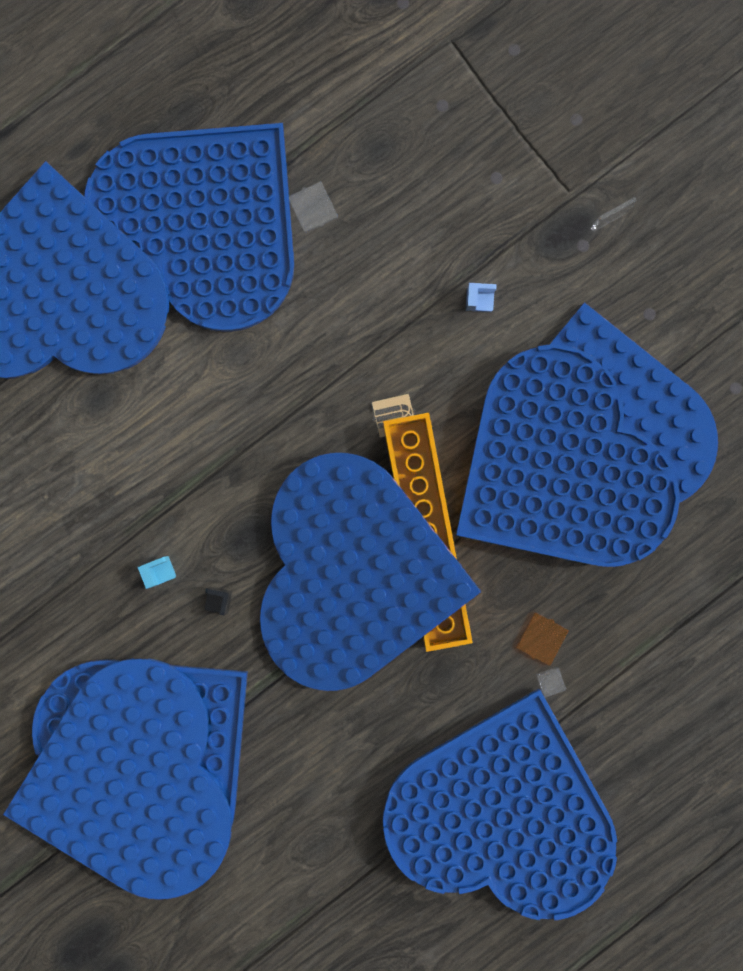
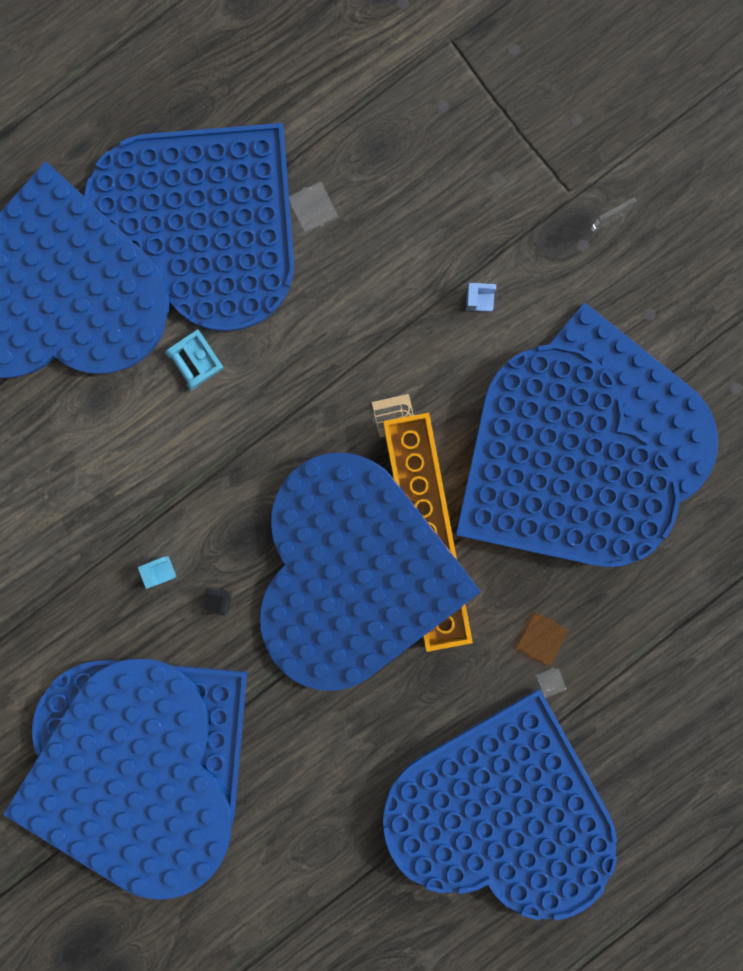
none -> medium azure plate [165,330,224,391]

